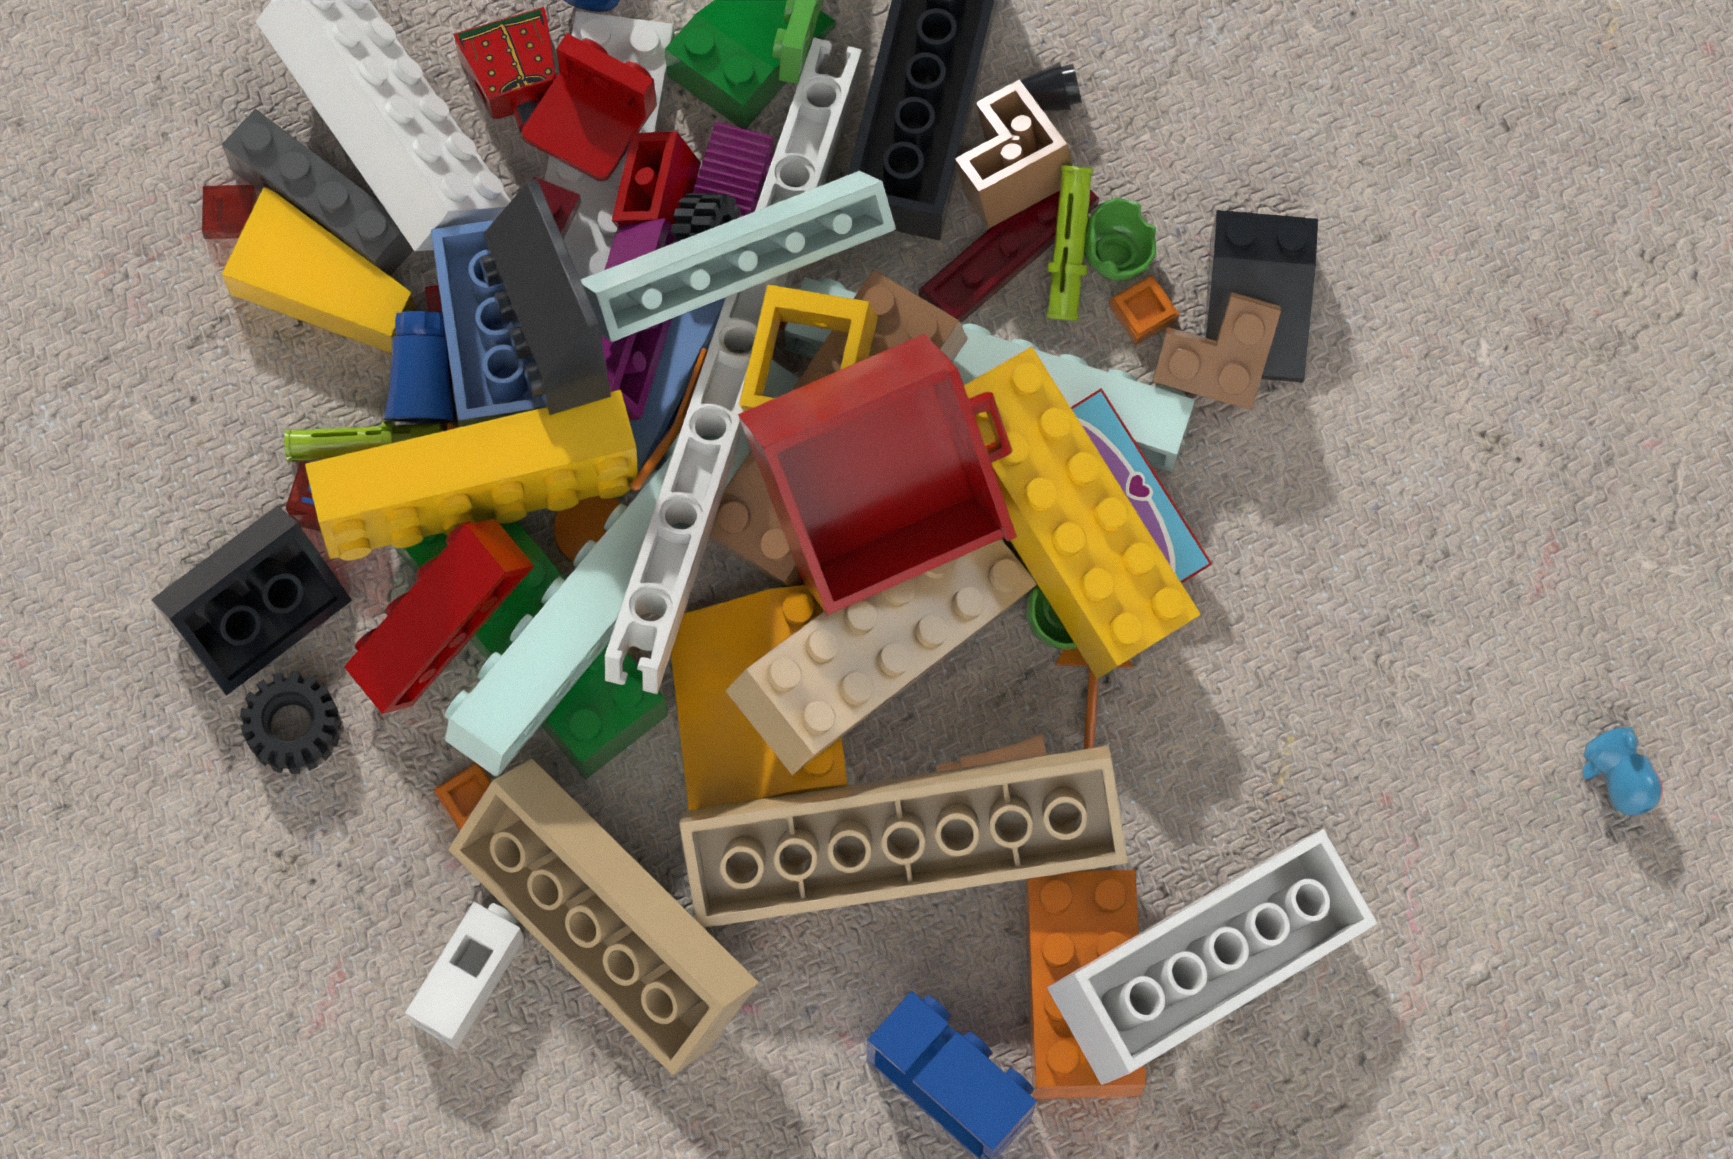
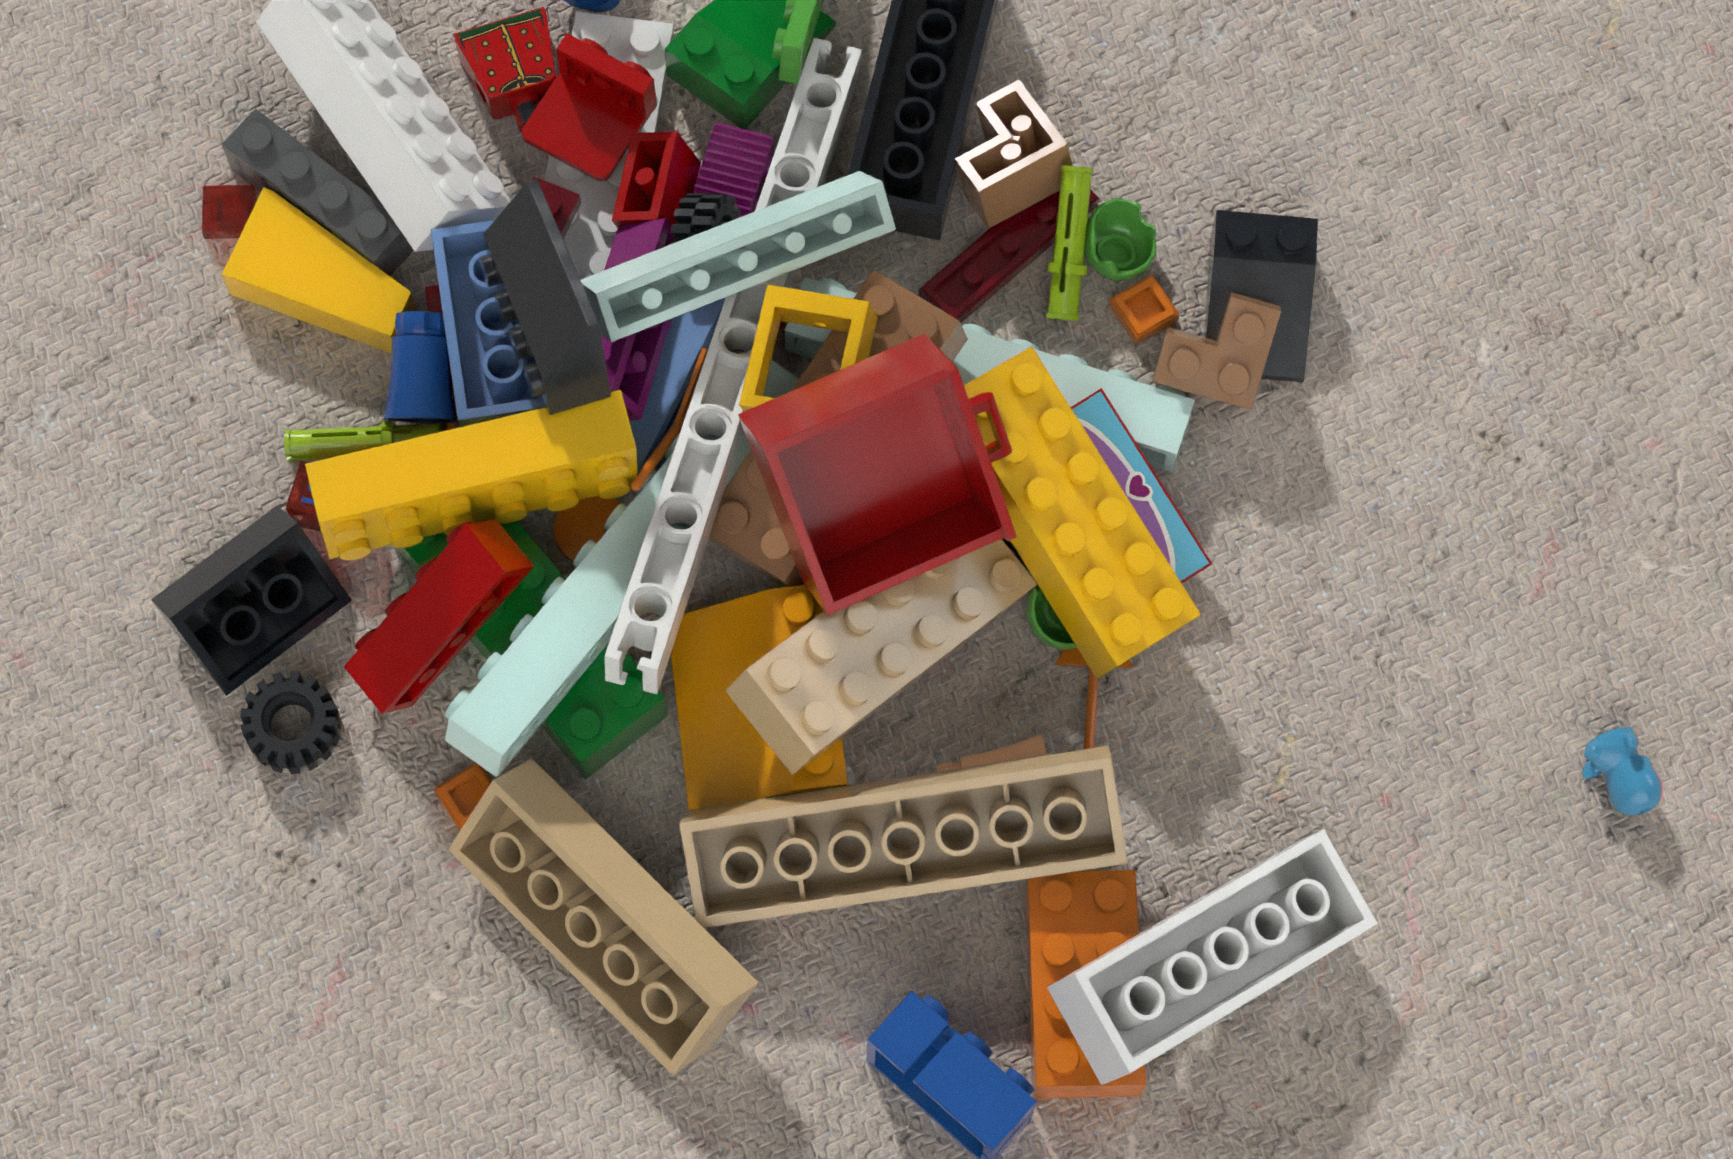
white brick [405,902,524,1050] -> none
black cone [1006,62,1082,111] -> none

